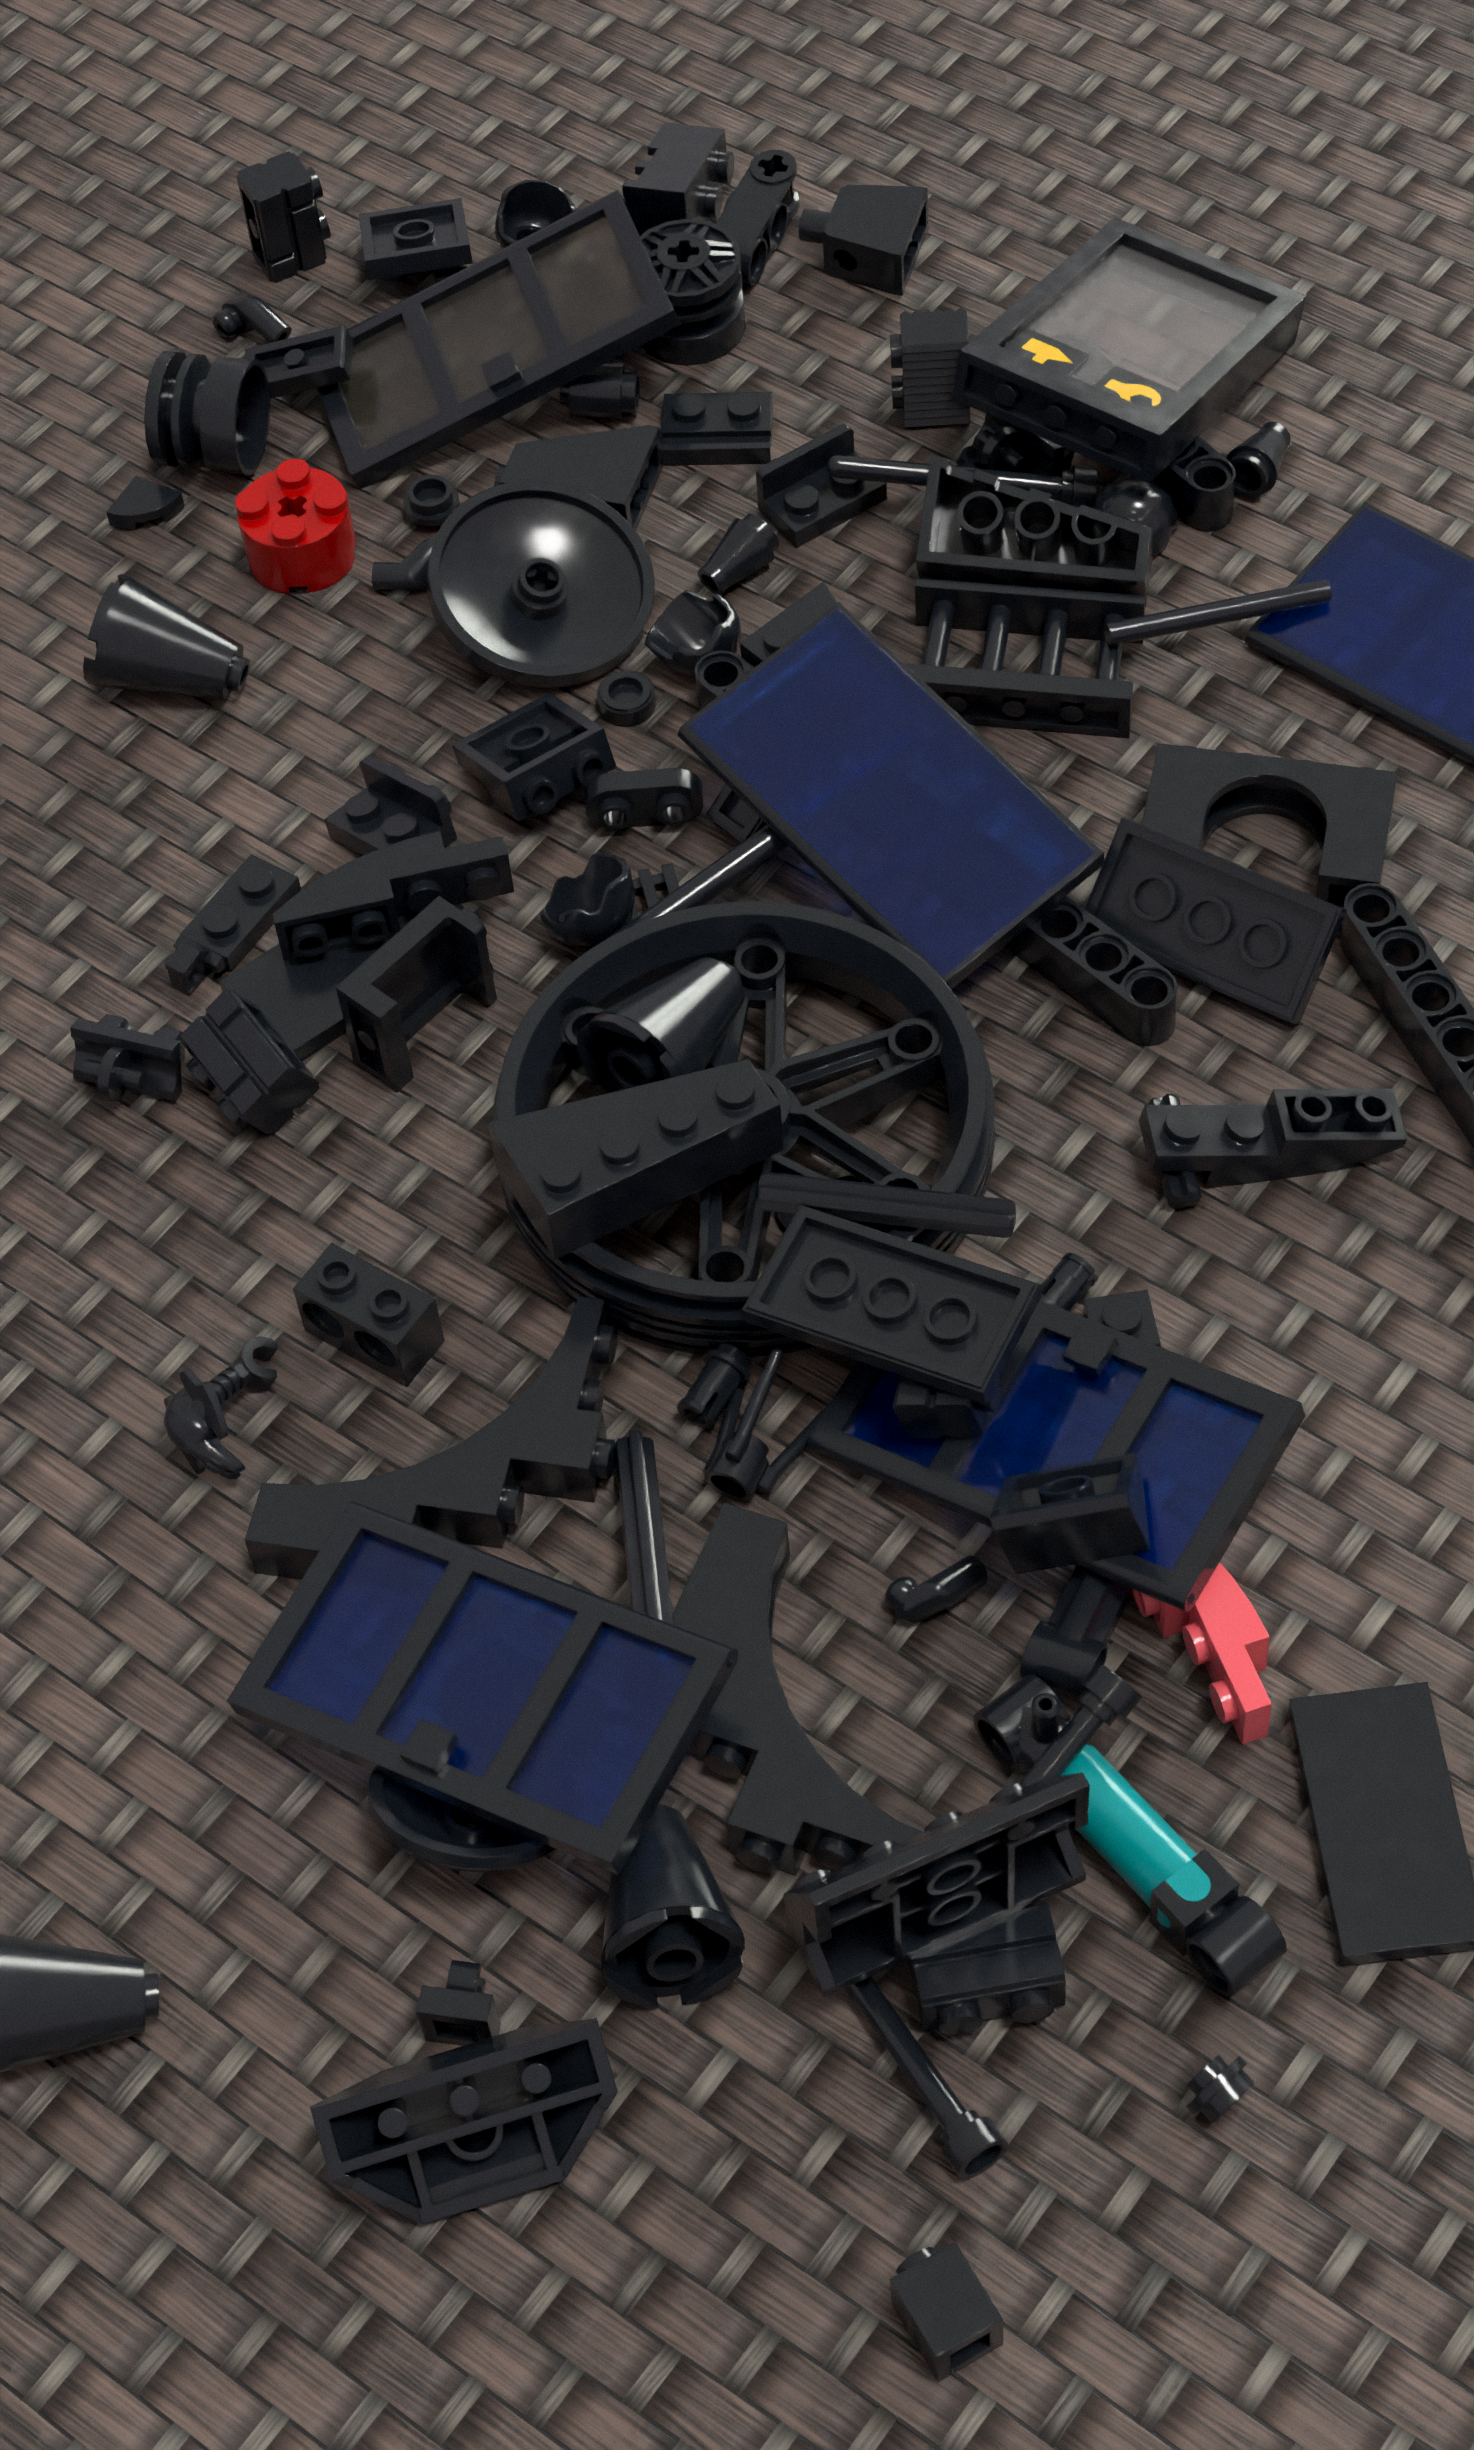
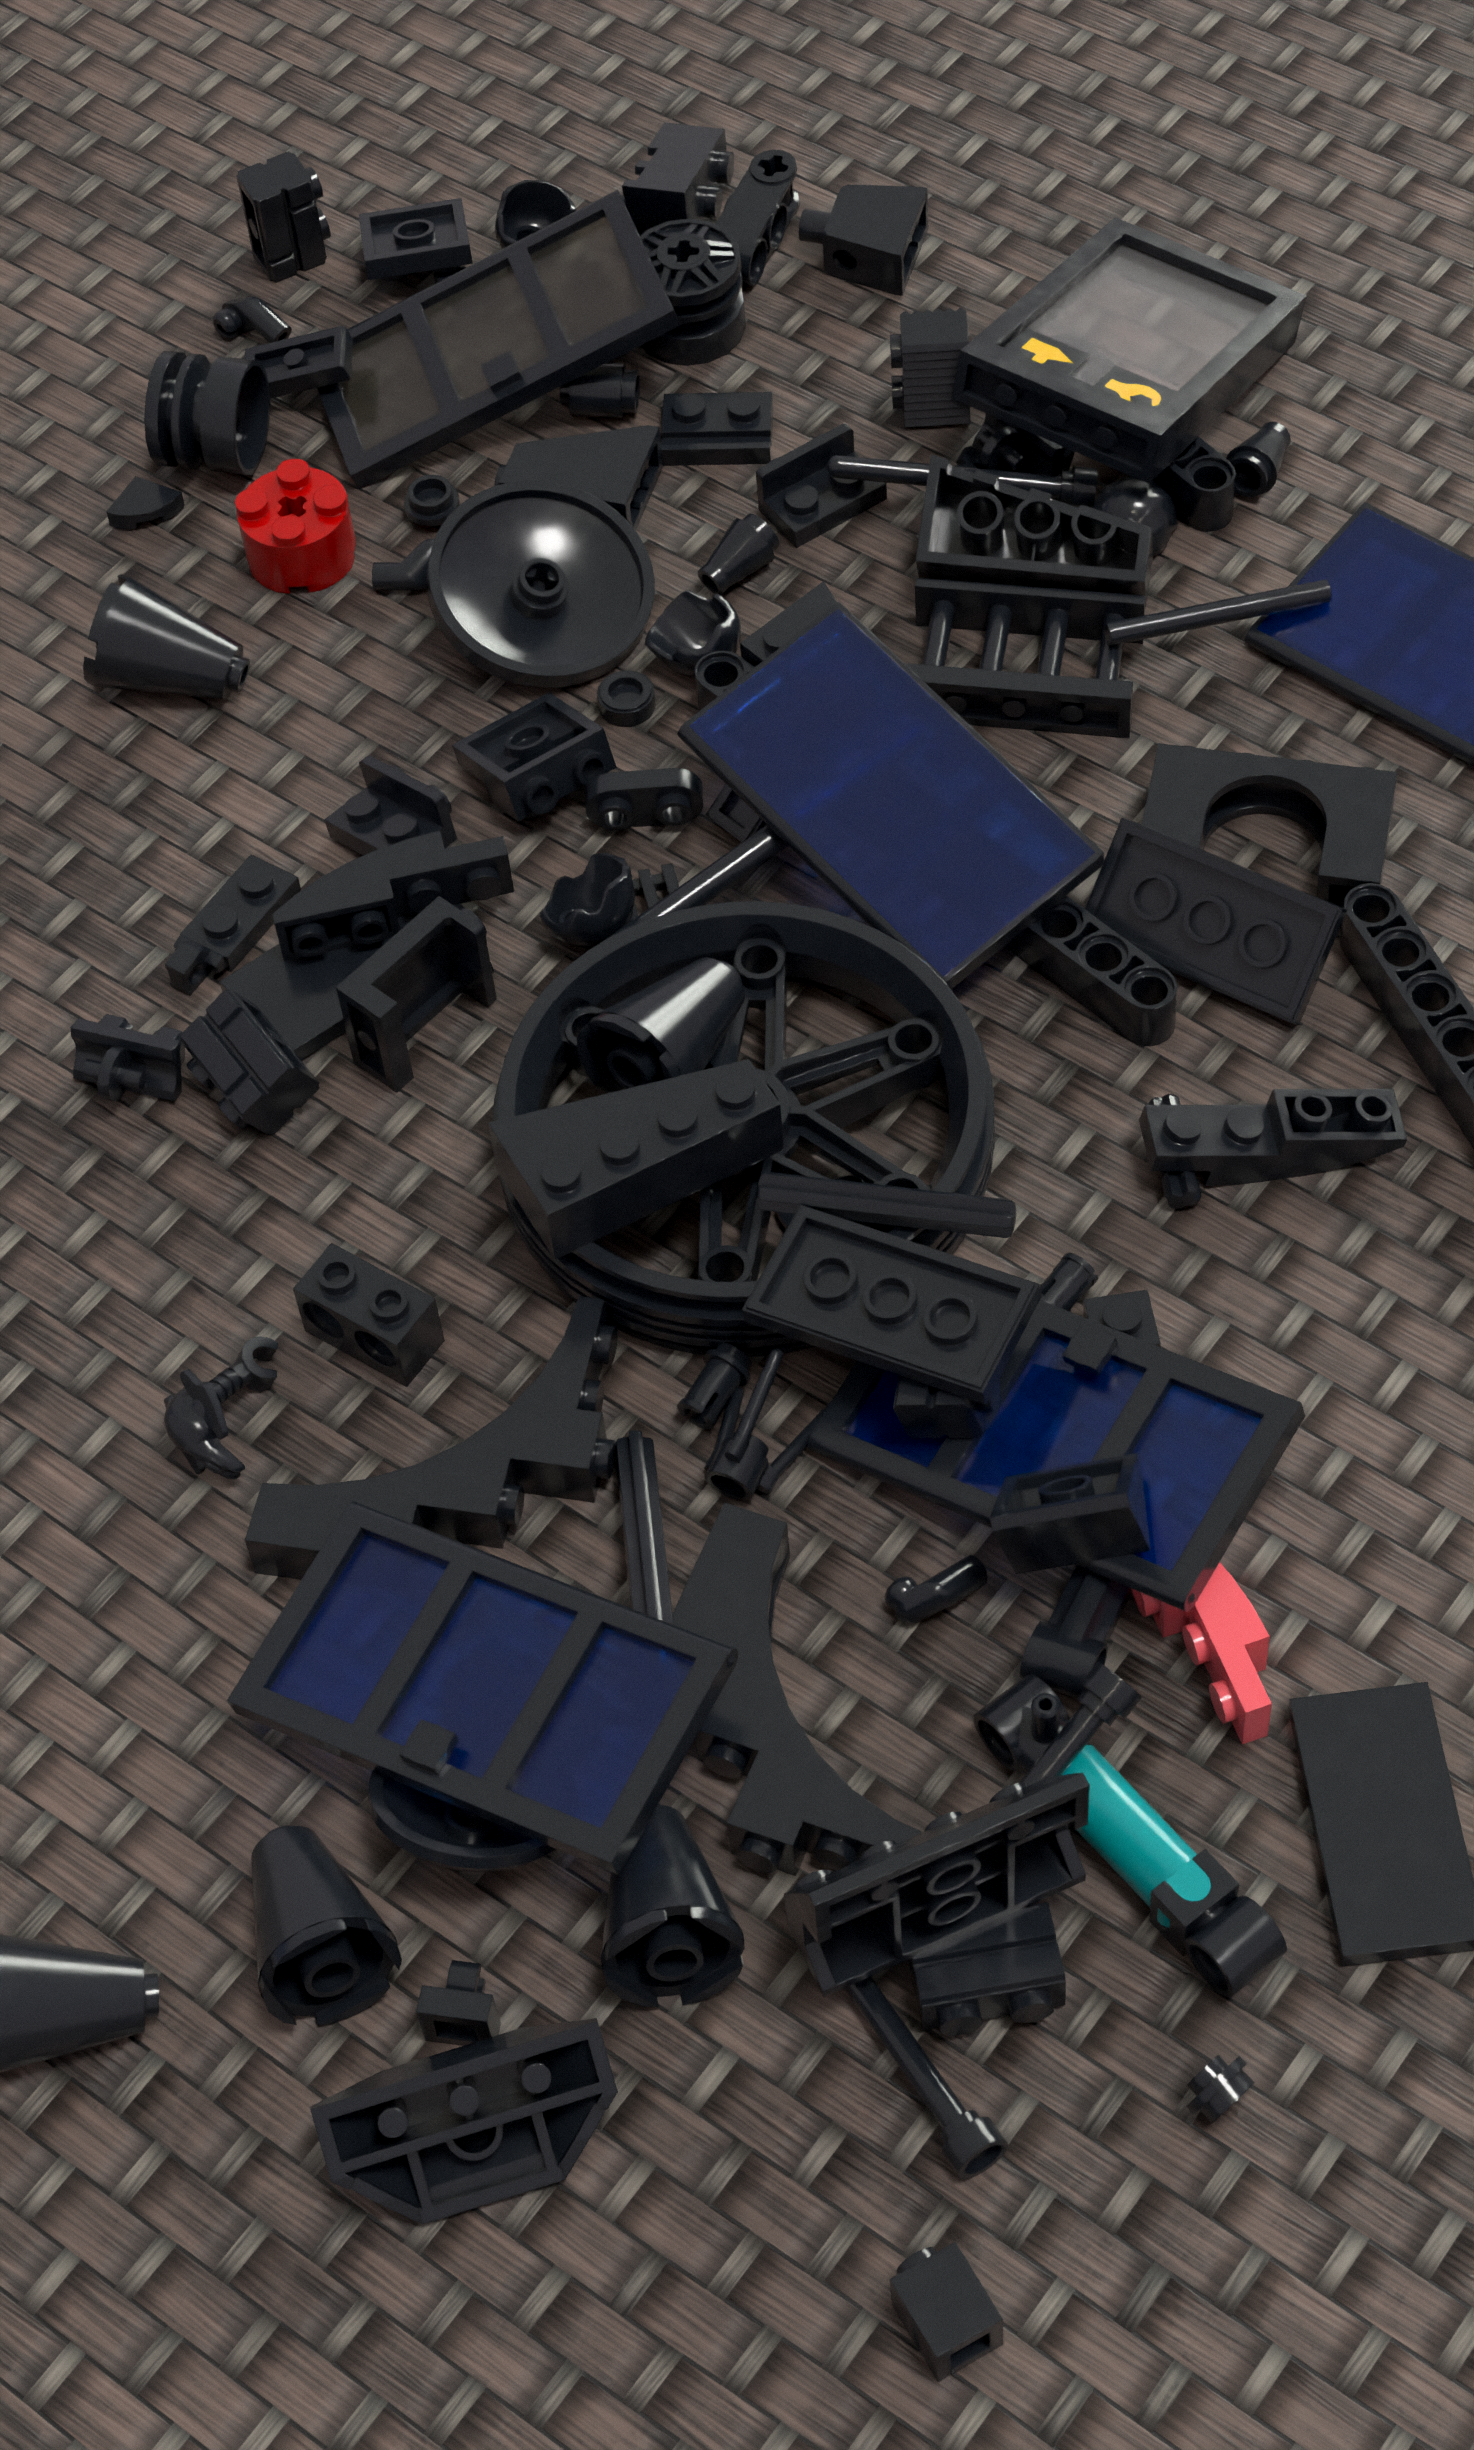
none -> black cone [251,1826,402,2025]

